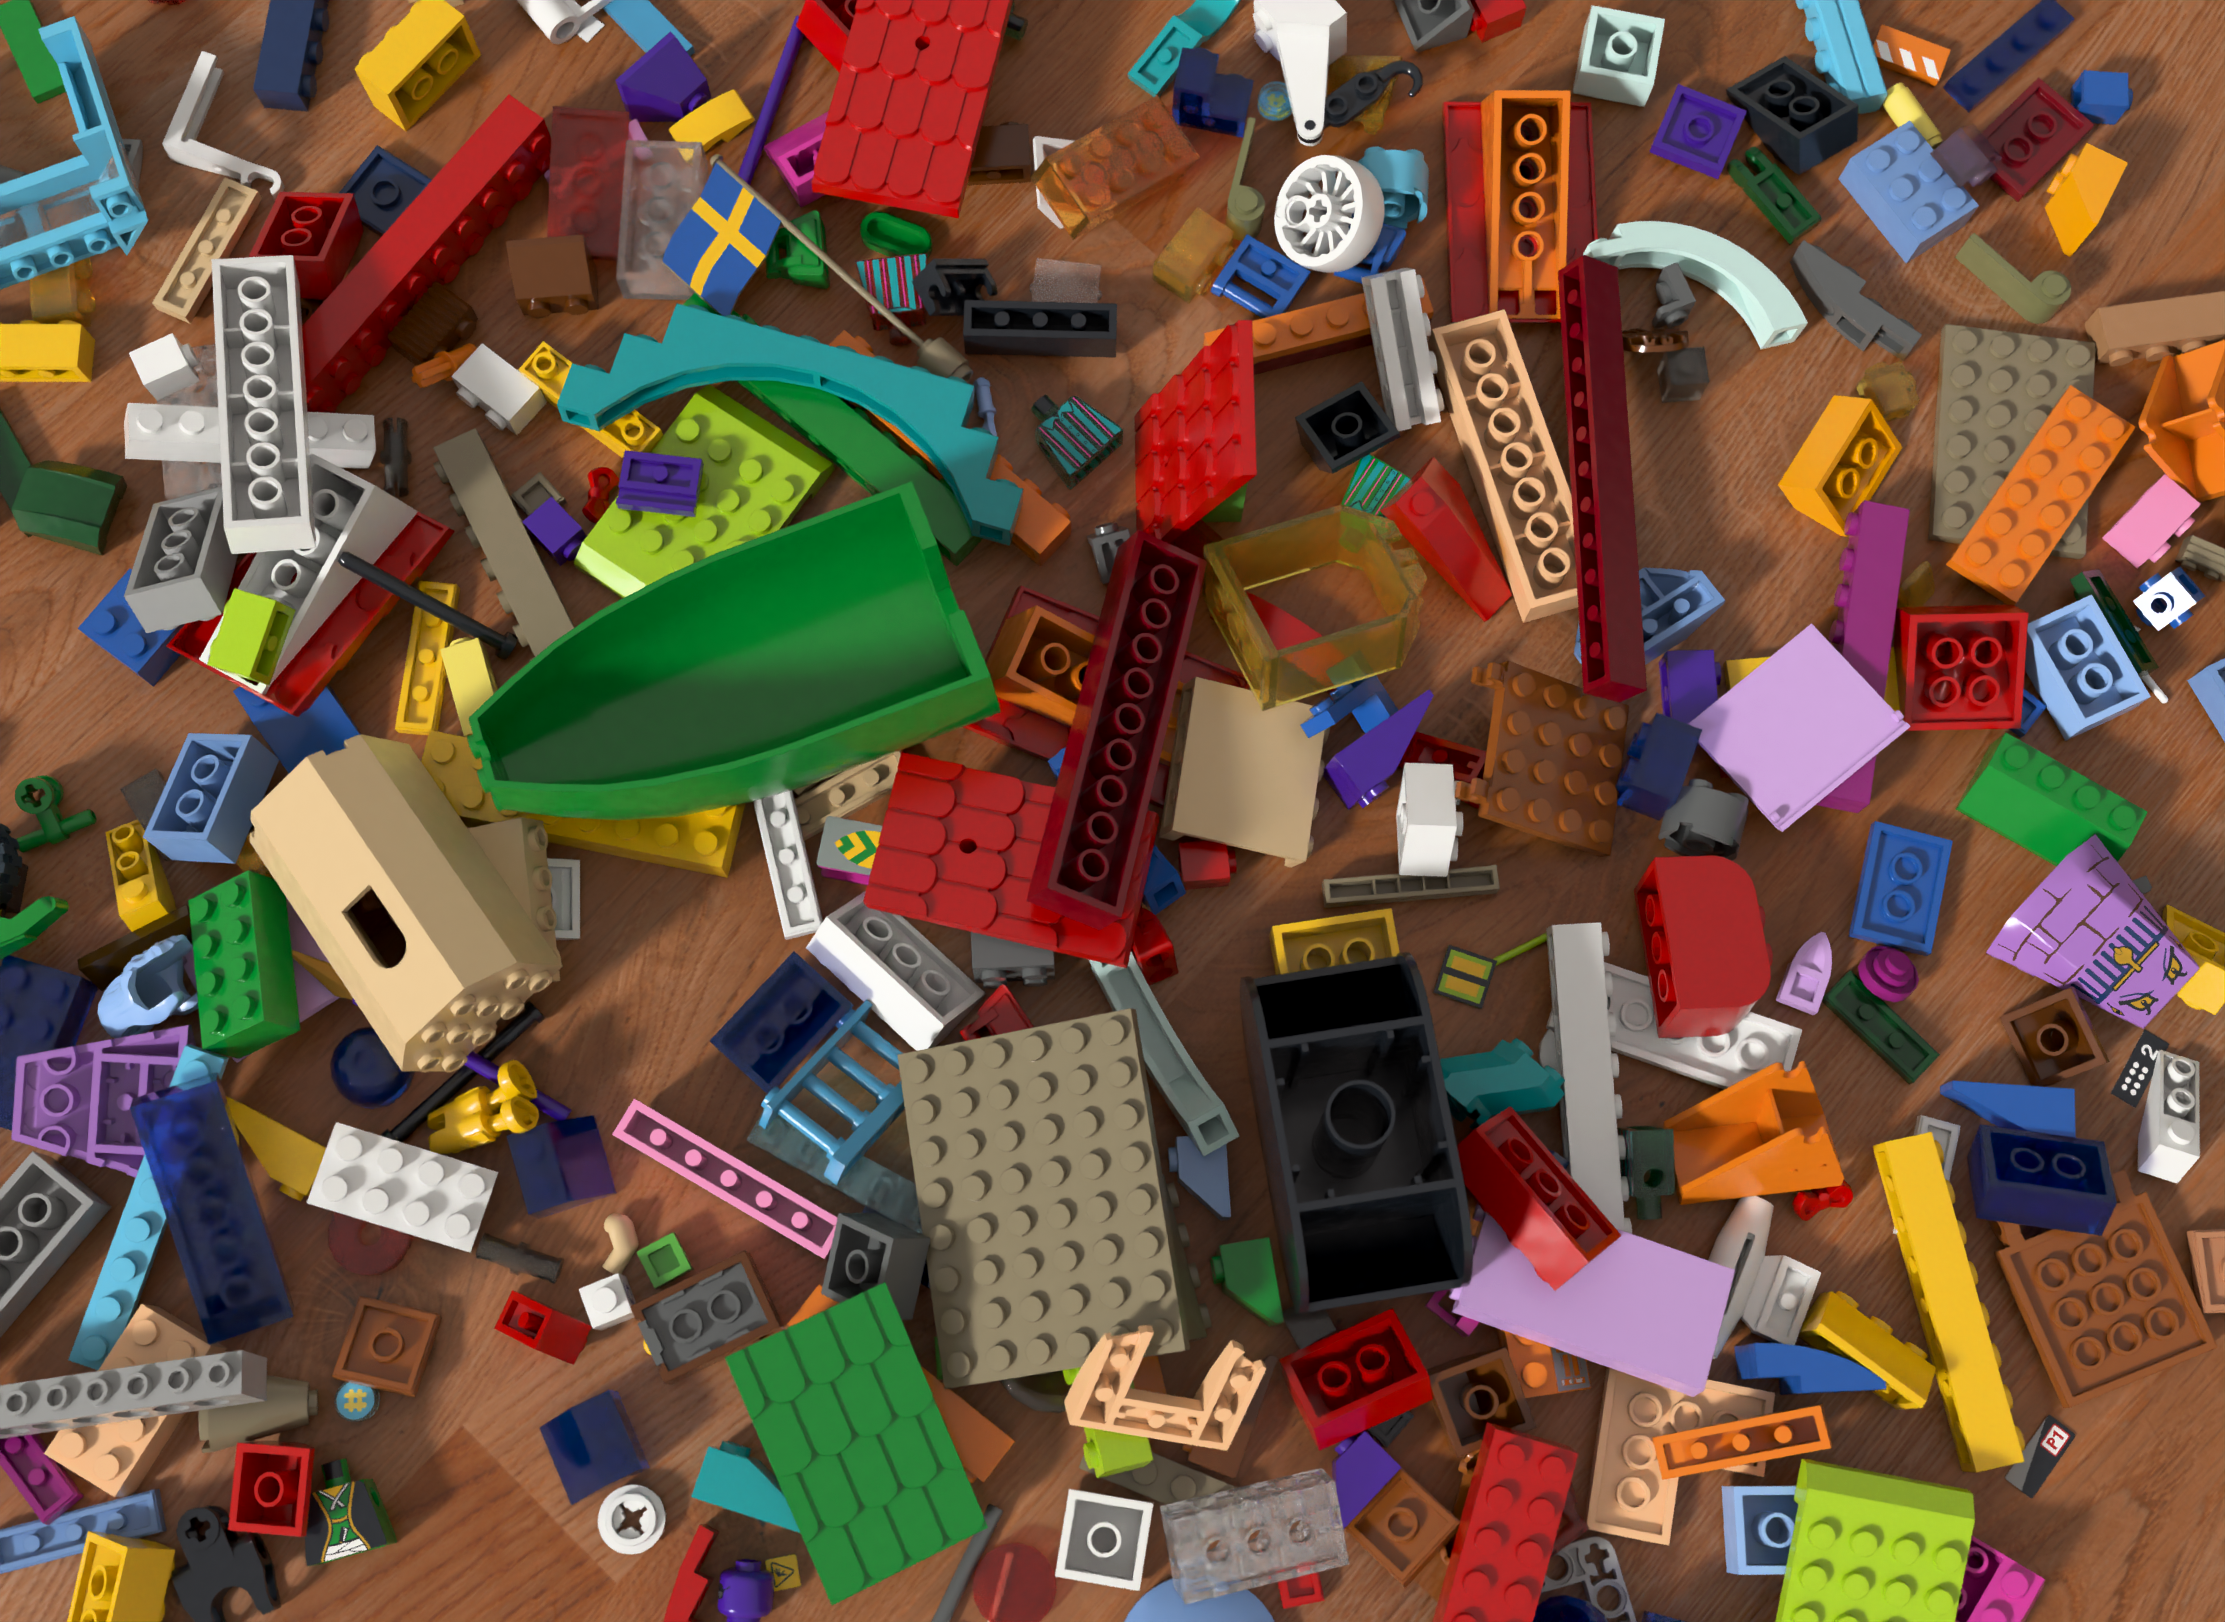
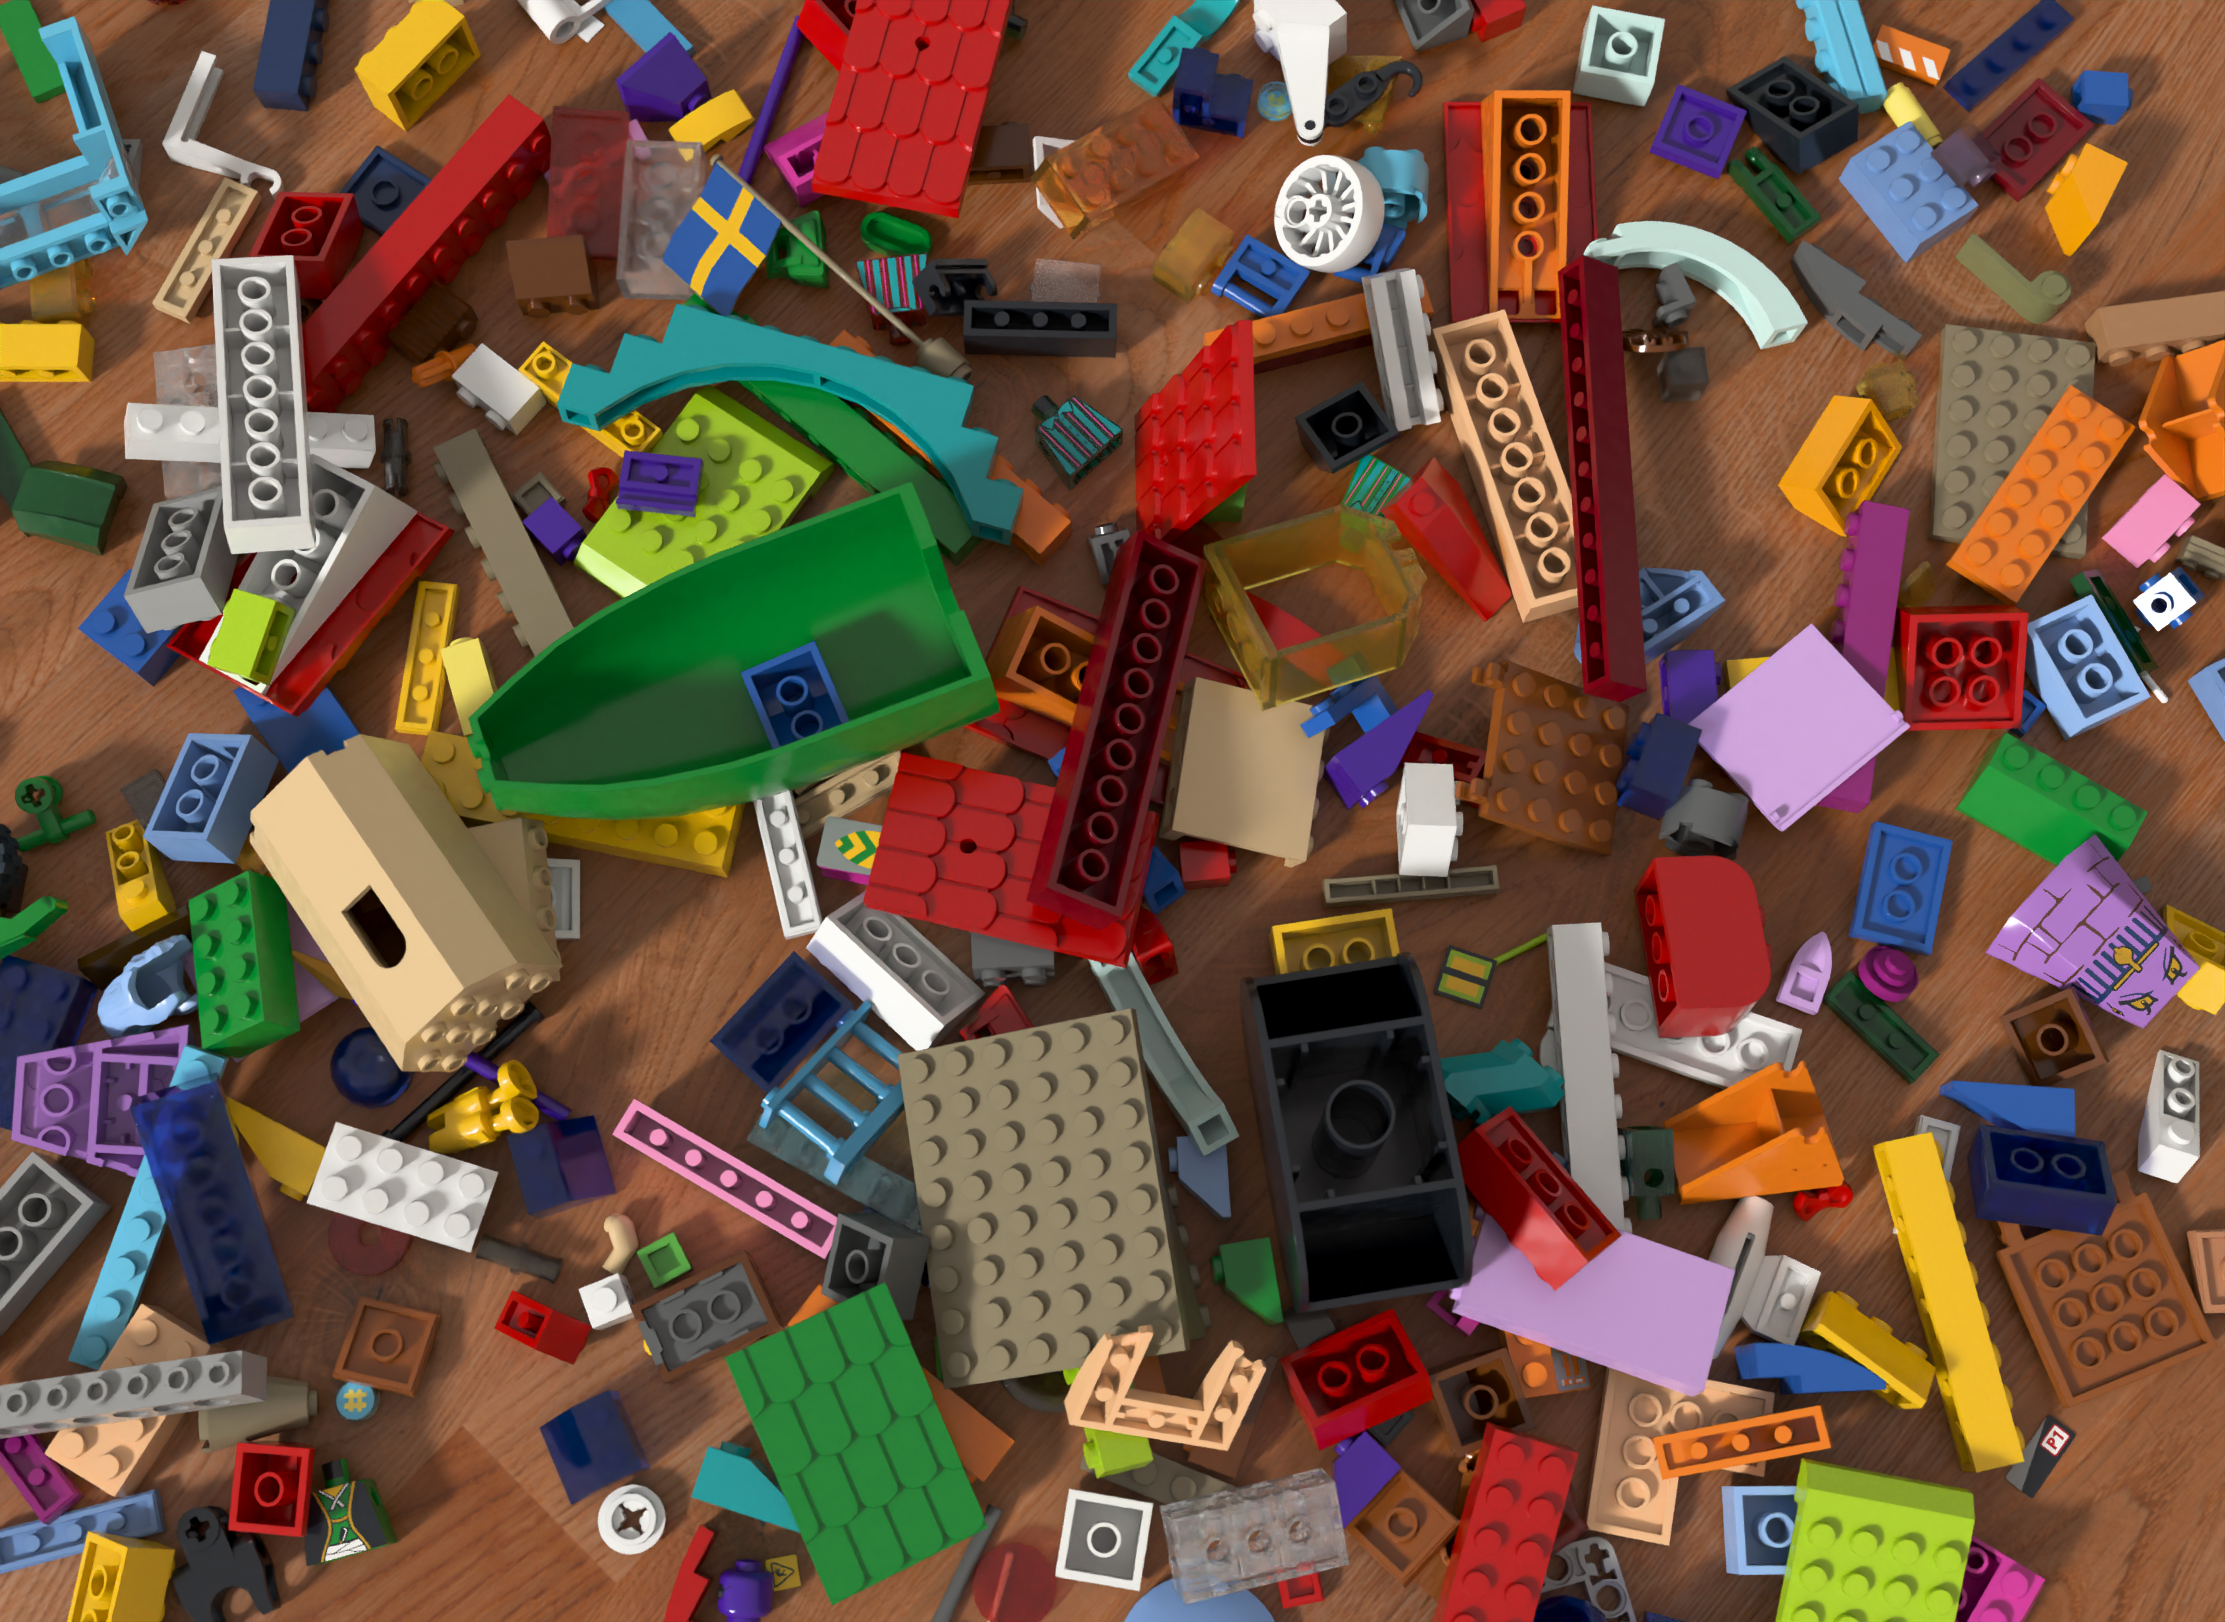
white brick [129,333,200,401] -> none
black bar [338,552,518,660] -> none
light blue piece [974,377,997,436] -> none
olive door [1225,117,1265,241] -> none
black sticker [2111,1029,2169,1108] -> none
none -> blue slope [740,641,849,749]

